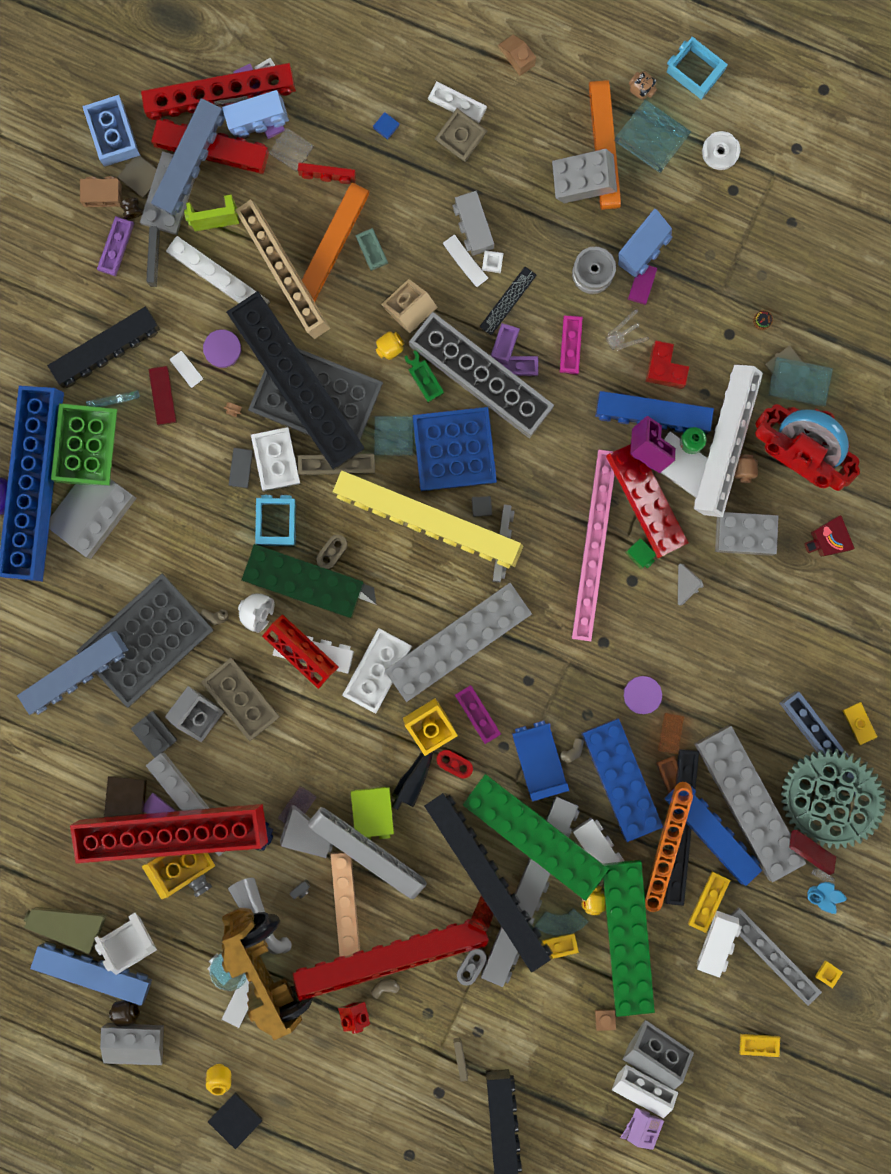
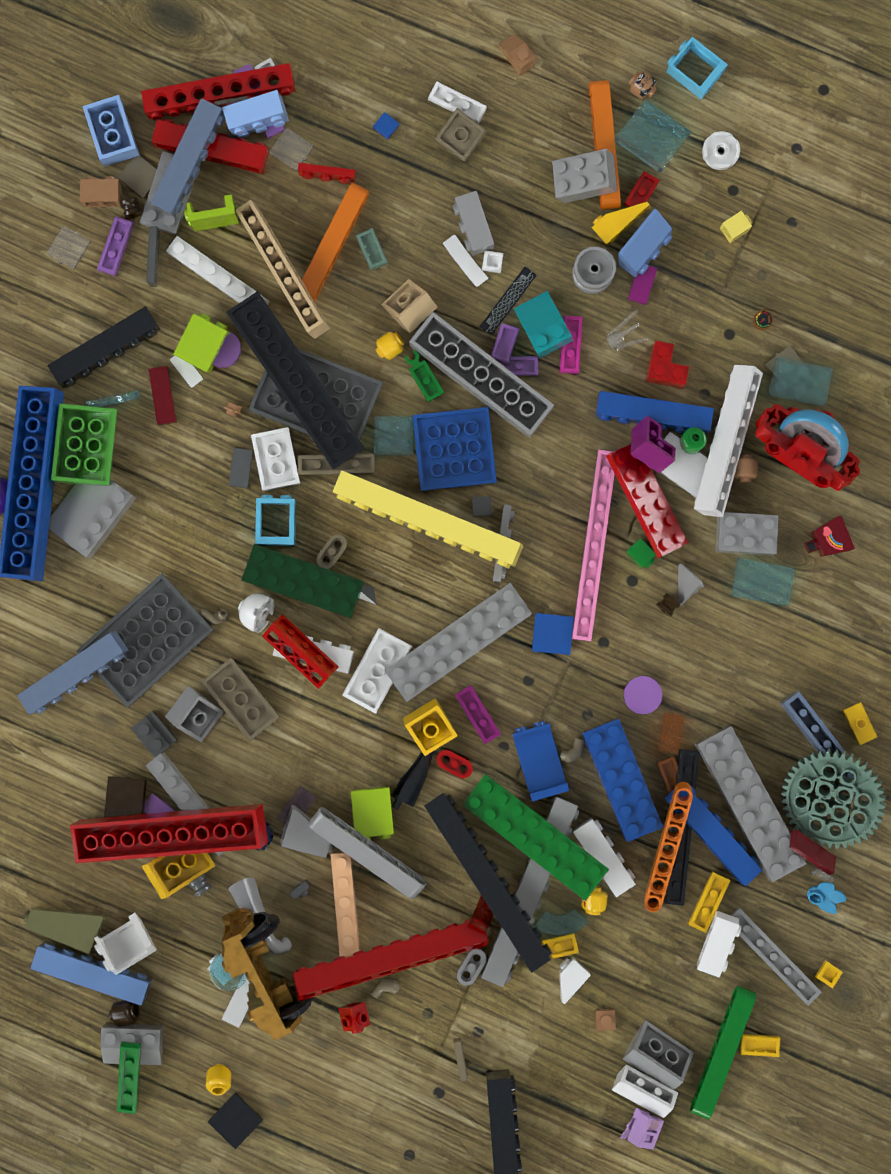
green plate [603,860,655,1017] -> none
none -> clear piece [46,225,91,270]
none -> green tile [117,1041,141,1114]
none -> lime panel [173,312,231,373]
none -> teal slope [514,291,573,359]
none -> blue tile [532,613,574,655]
none -> white slope [559,957,591,1004]
none -> yellow slope [591,202,651,246]
none -> red plate [624,171,660,207]
none -> dark brown wheel [656,593,680,617]
none -> green beam [690,986,756,1120]
none -> light yellow brick [720,211,752,243]
none -> clear light blue tile [731,558,795,606]

